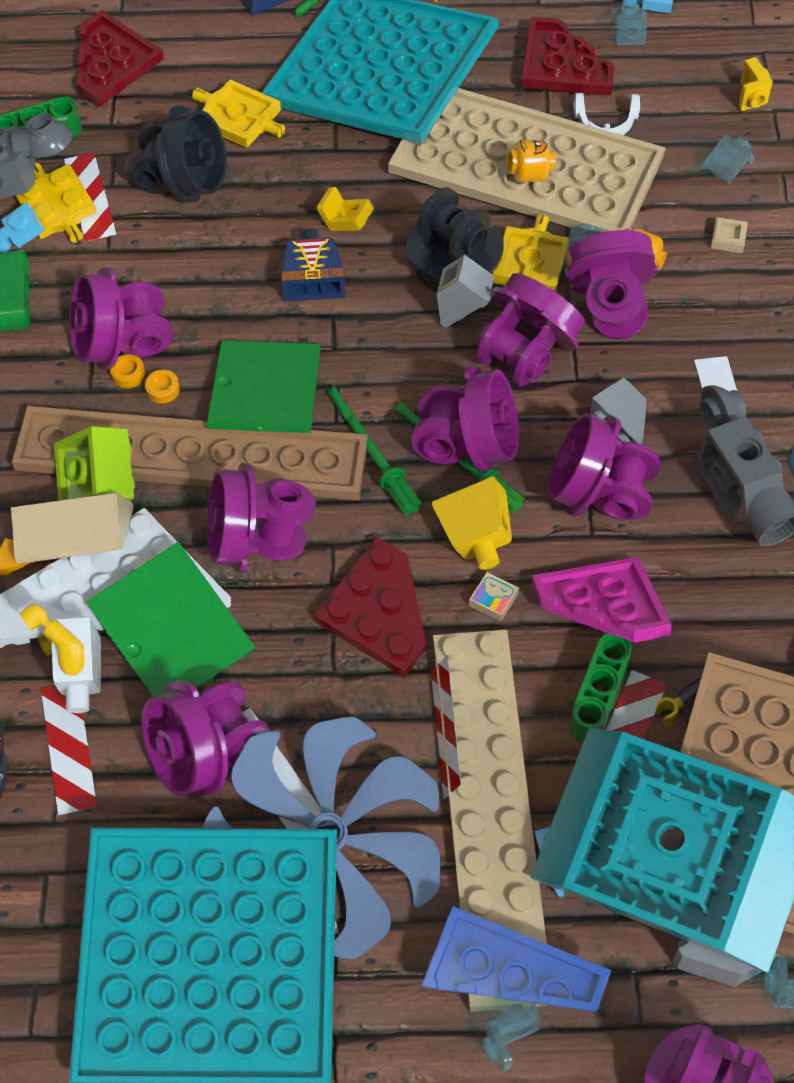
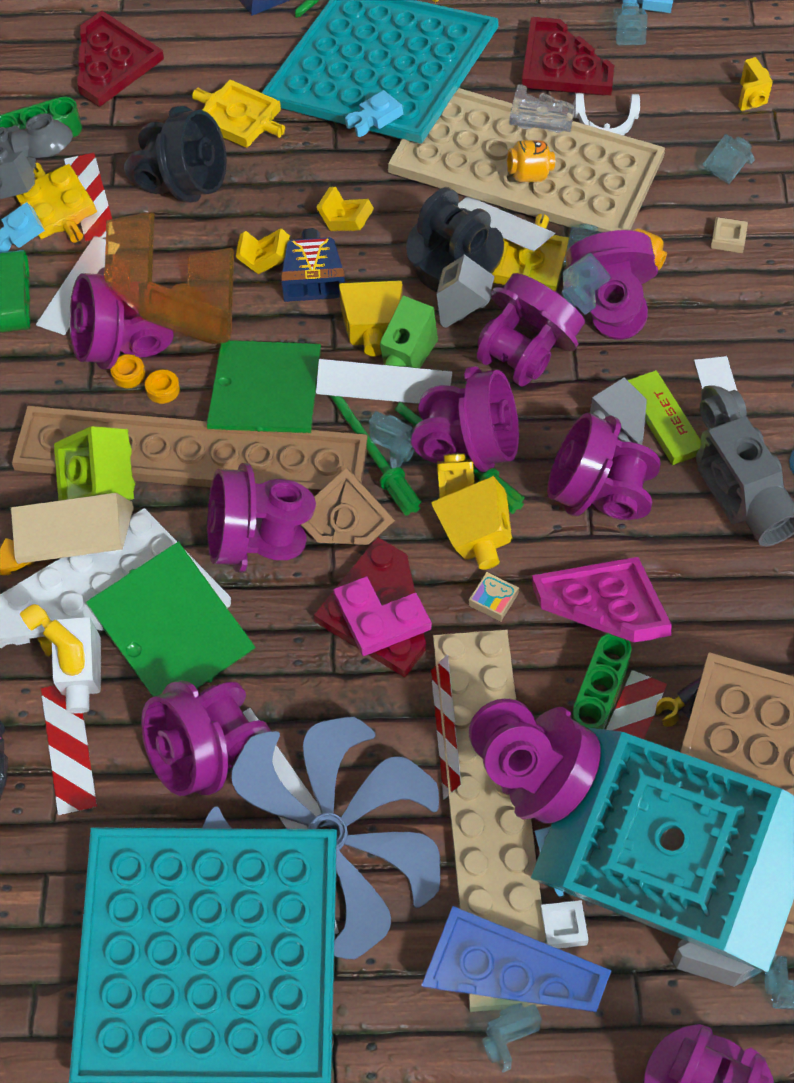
none -> white sticker [36,236,123,335]
none -> clear orange windscreen [104,212,234,344]
none -> yellow bracket [236,228,290,275]
none -> medium nougat plate [301,468,396,545]
none -> white sticker [316,359,452,404]
none -> dark pink plate [333,576,432,656]
none -> yellow torso [339,281,402,356]
none -> medium azure plate [345,90,403,137]
none -> clear light blue bracket [369,411,414,468]
none -> bright green torso [380,295,438,368]
none -> yellow bracket [437,453,474,498]
none -> white sticker [458,196,555,251]
none -> magenta piece [469,699,600,823]
none -> clear wing [509,84,575,133]
none -> white plate [541,900,588,949]
none -> clear light blue bracket [562,253,610,315]
none -> lime tile [627,370,701,465]

